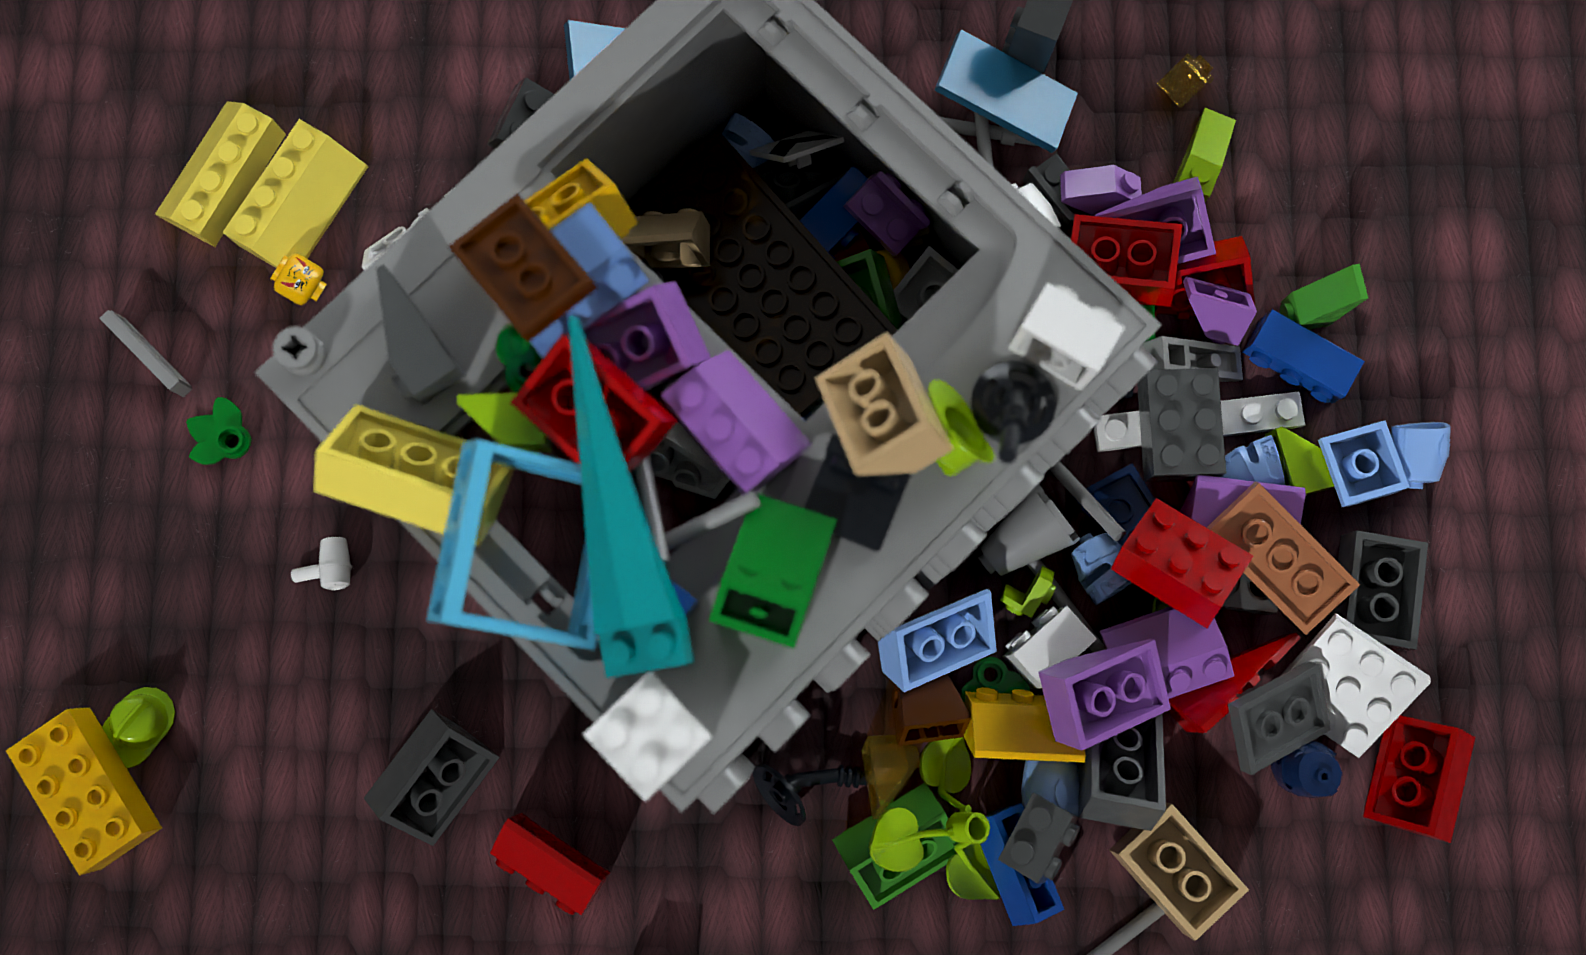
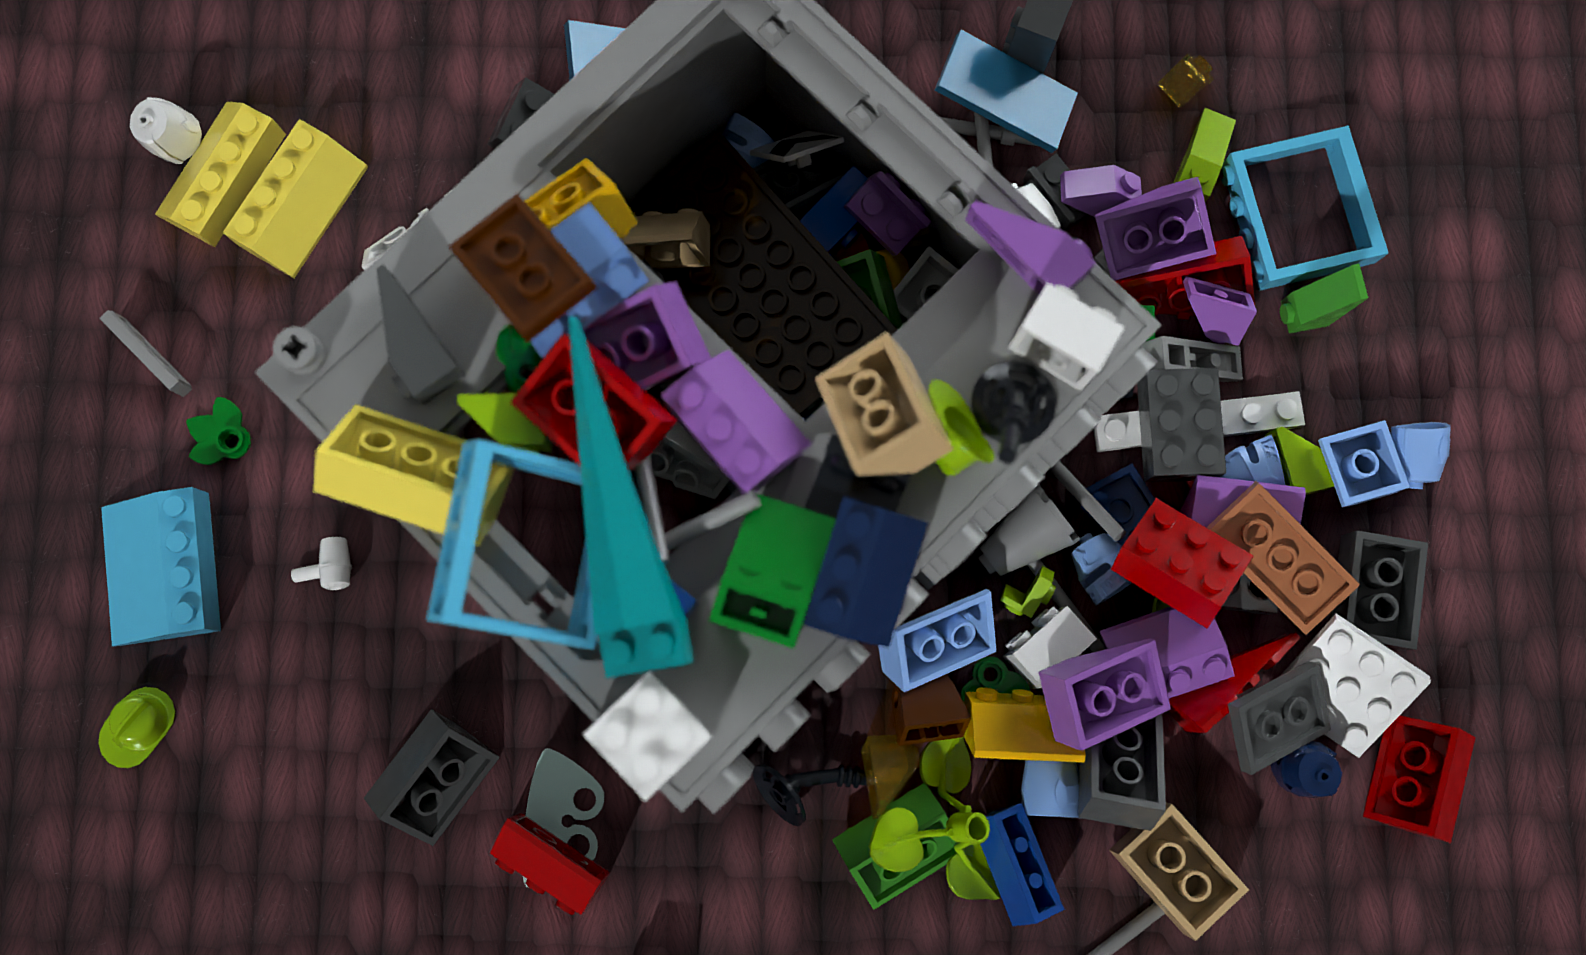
yellow brick [5,707,162,876] -> none
yellow head [270,254,327,305] -> none
dark grey bracket [998,793,1080,883] -> none
red slope [1071,214,1183,307] -> none
blue brick [1242,309,1365,404] -> none
none -> medium azure slope [101,487,221,647]
none -> white helmet [130,97,202,164]
none -> light aqua piece [523,748,604,887]
none -> dark blue slope [803,496,929,648]
none -> medium lavender slope [965,201,1096,295]
none -> medium azure window [1221,125,1389,291]

